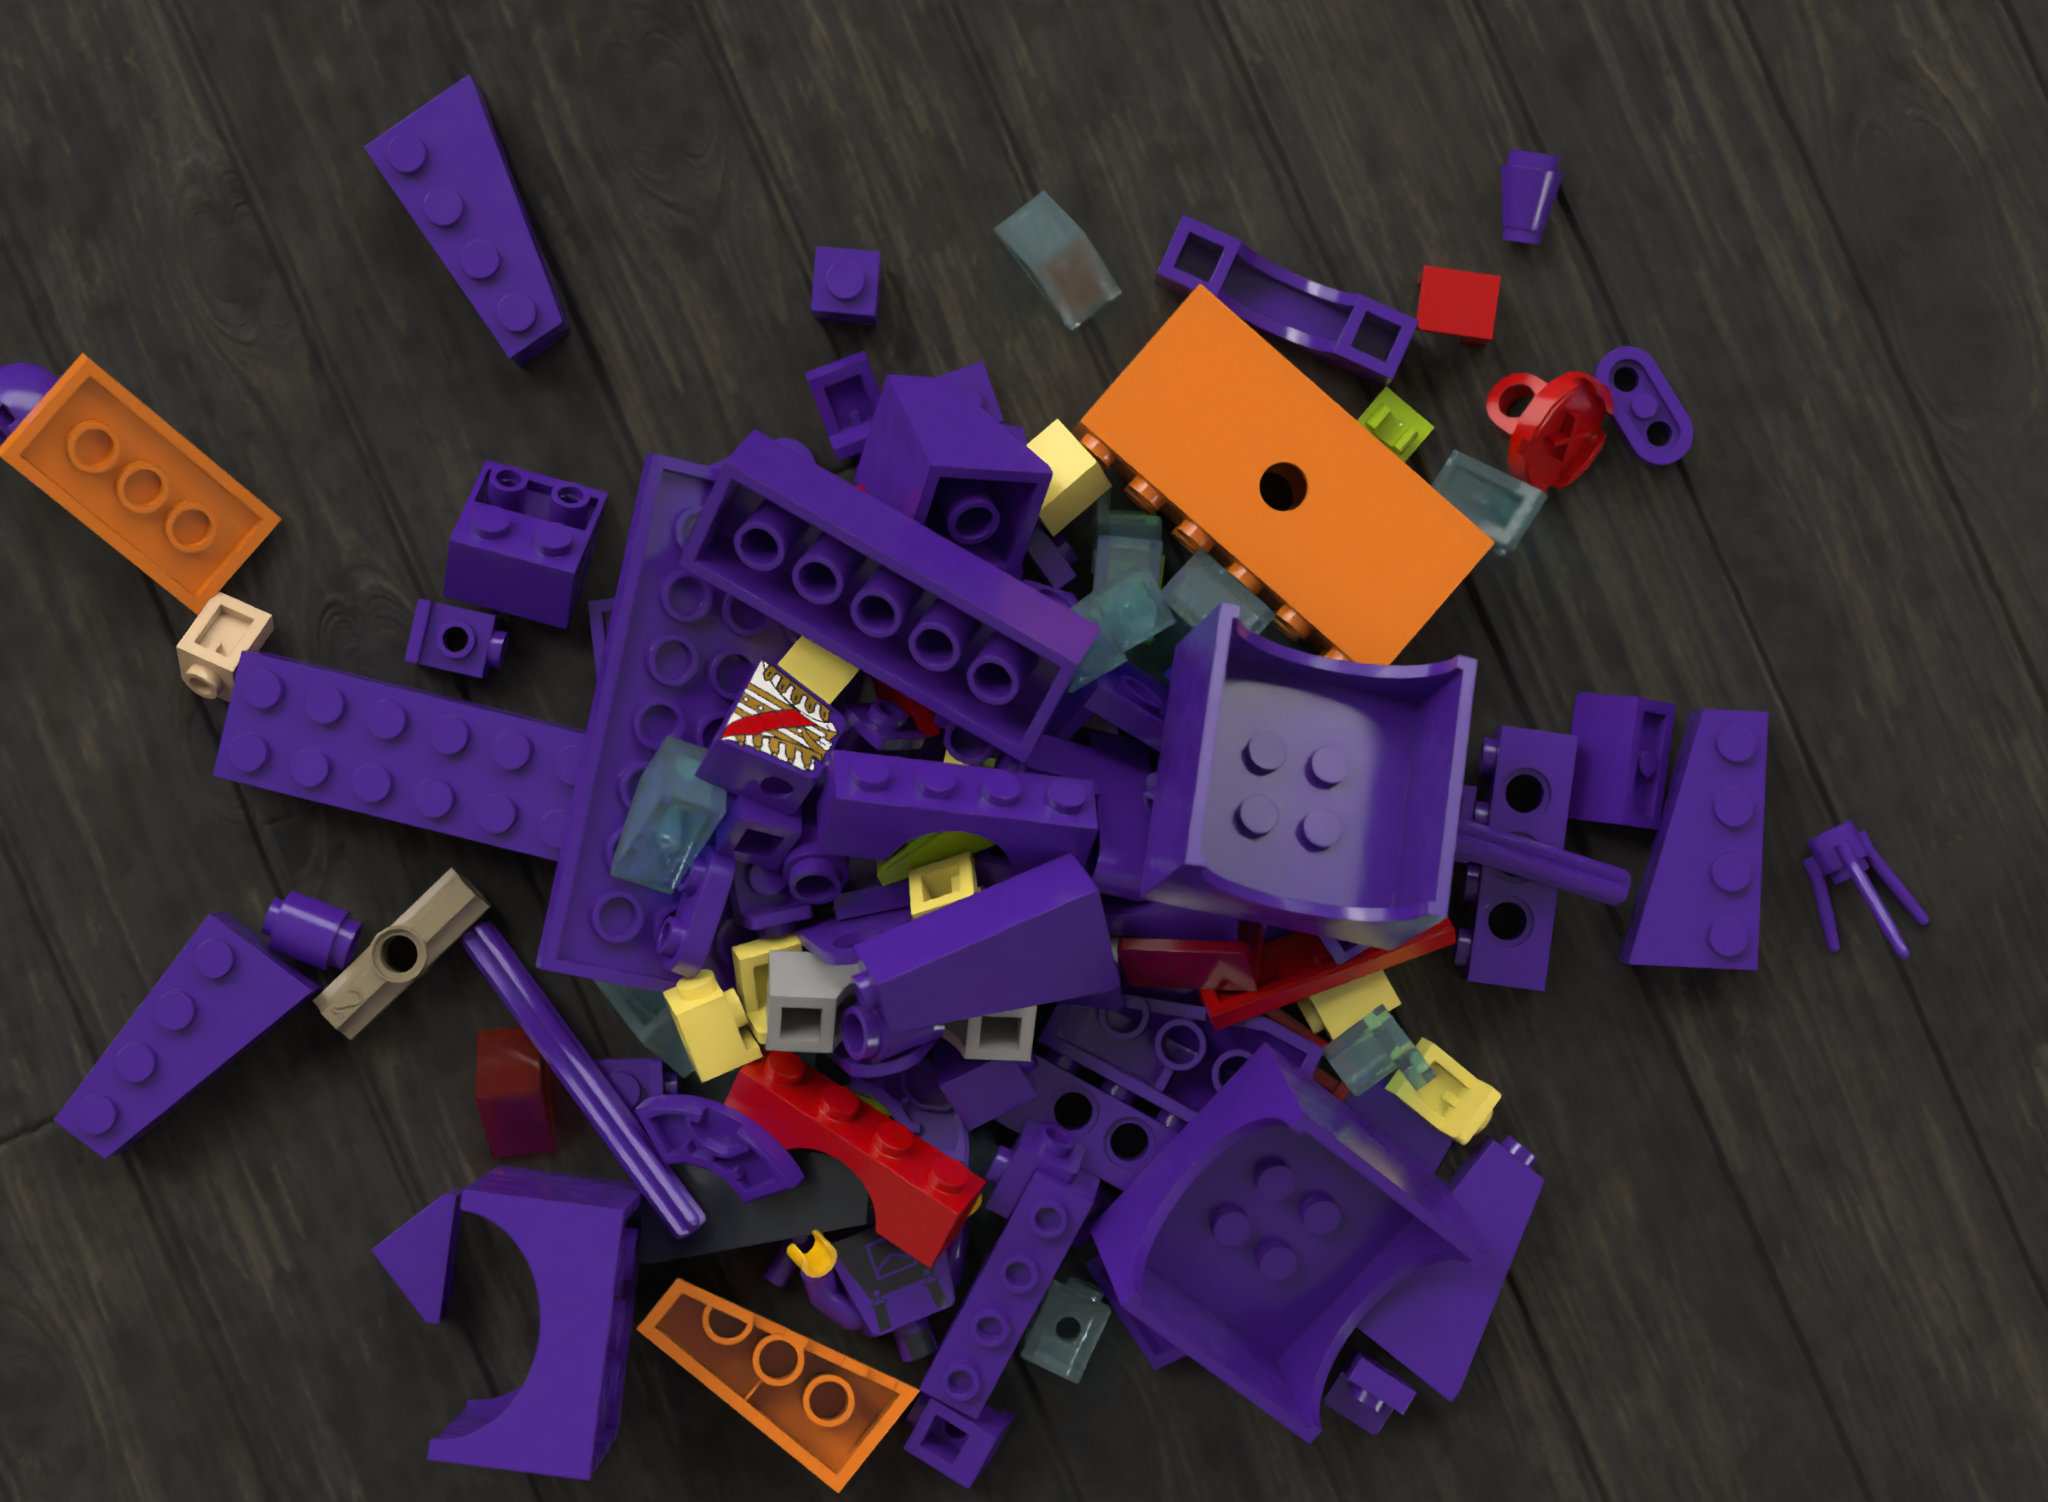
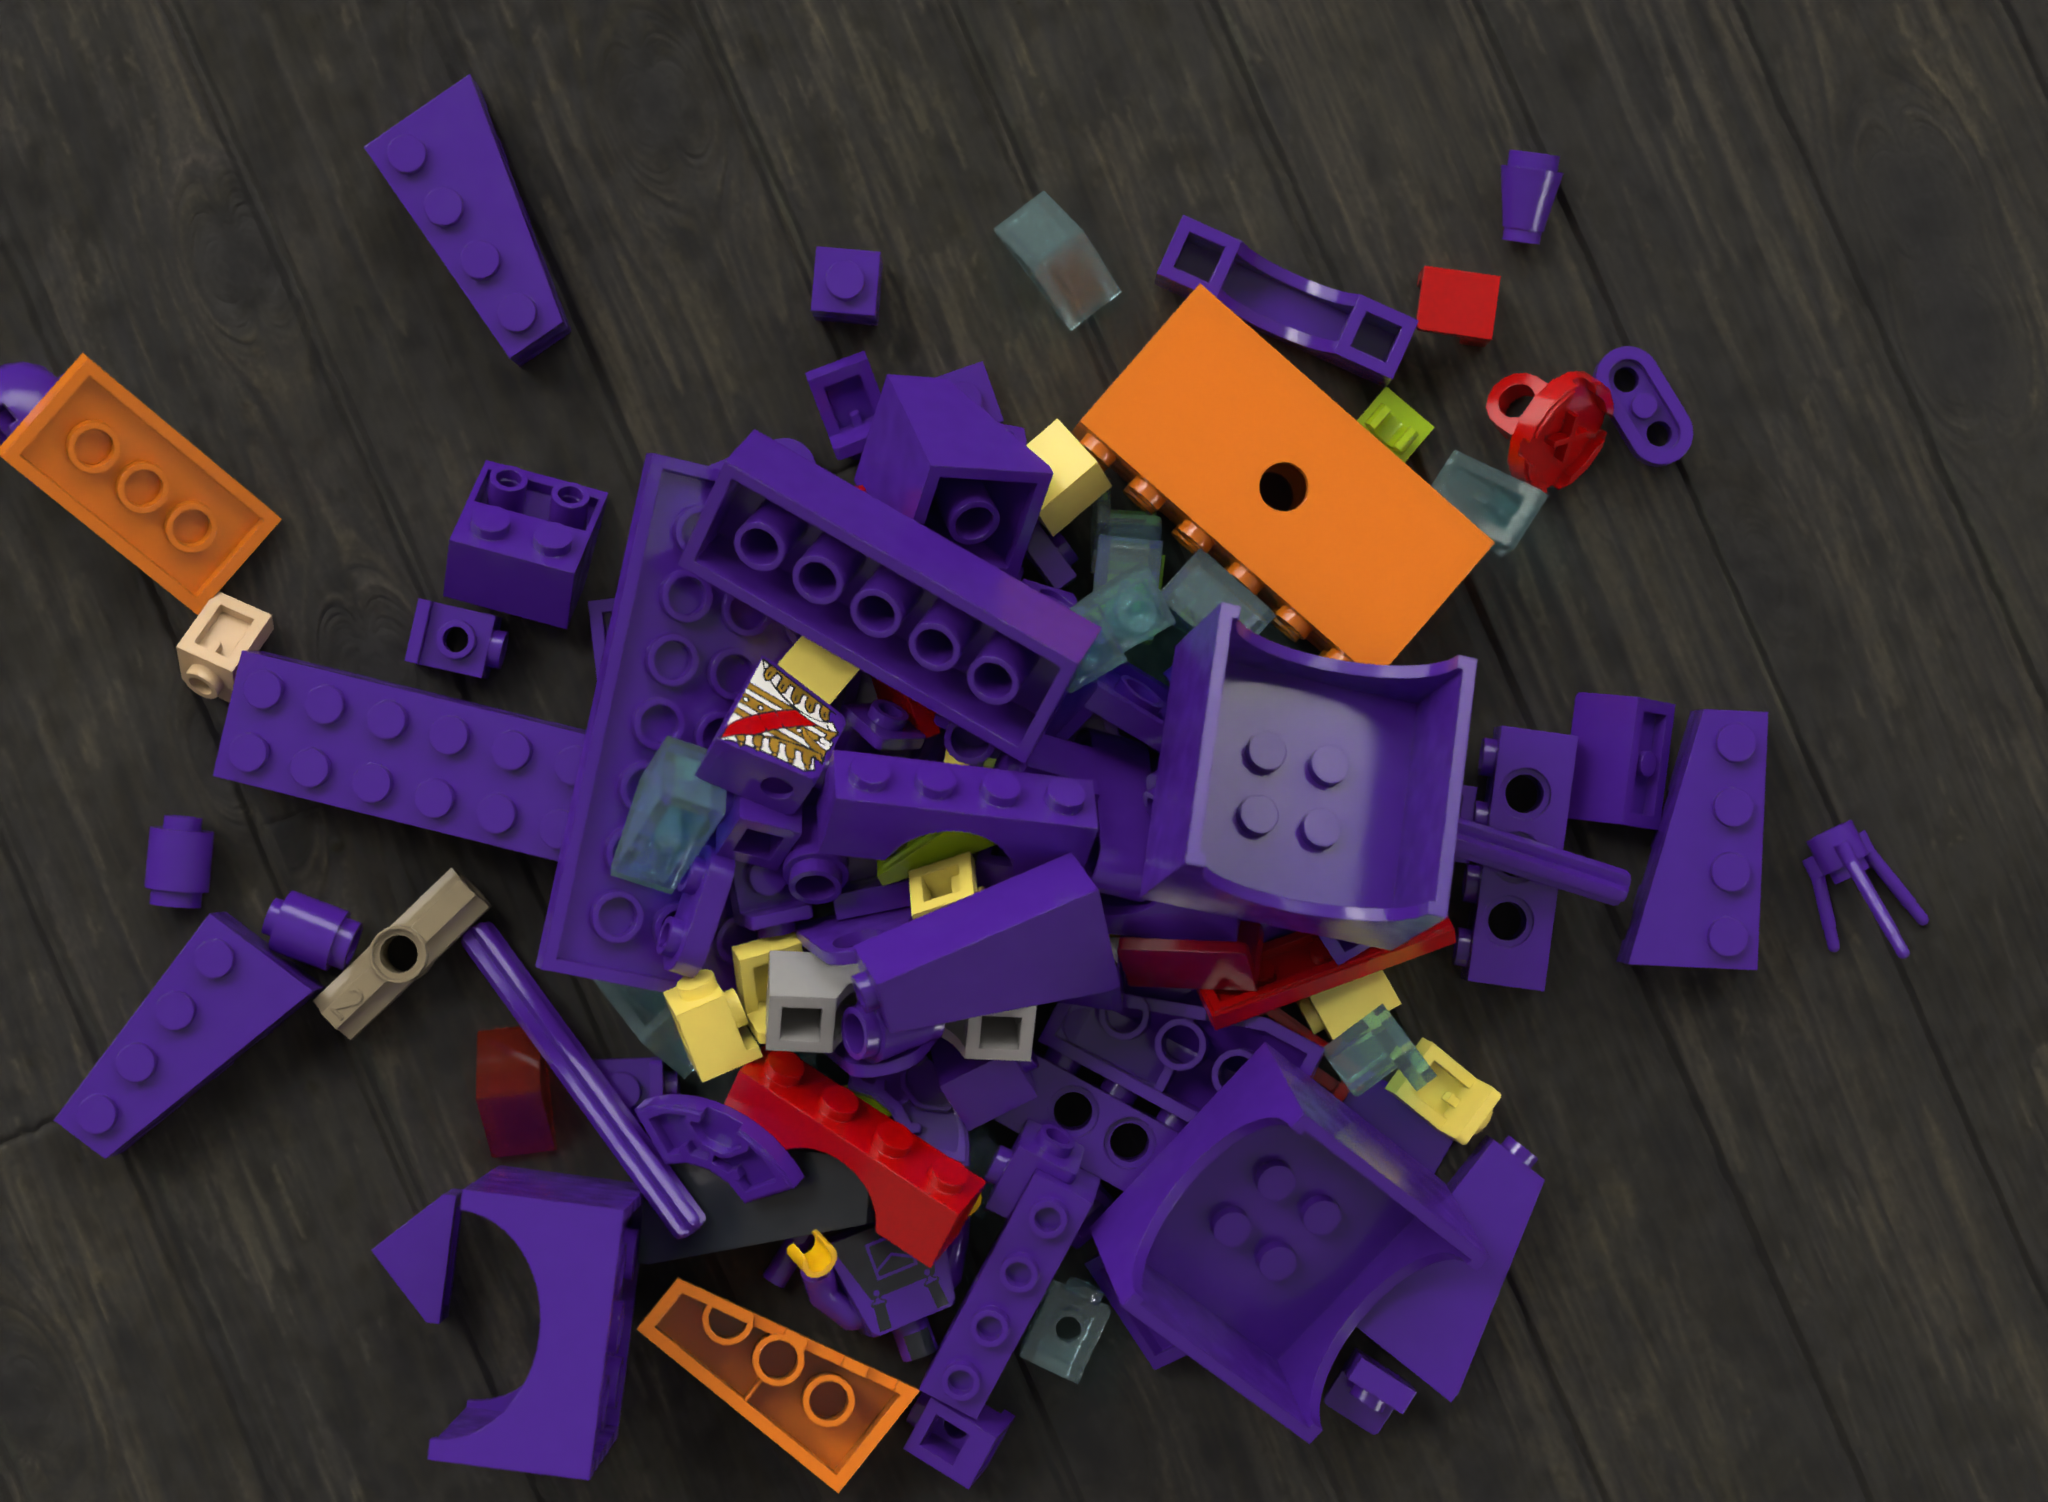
none -> dark purple brick [144,815,215,908]

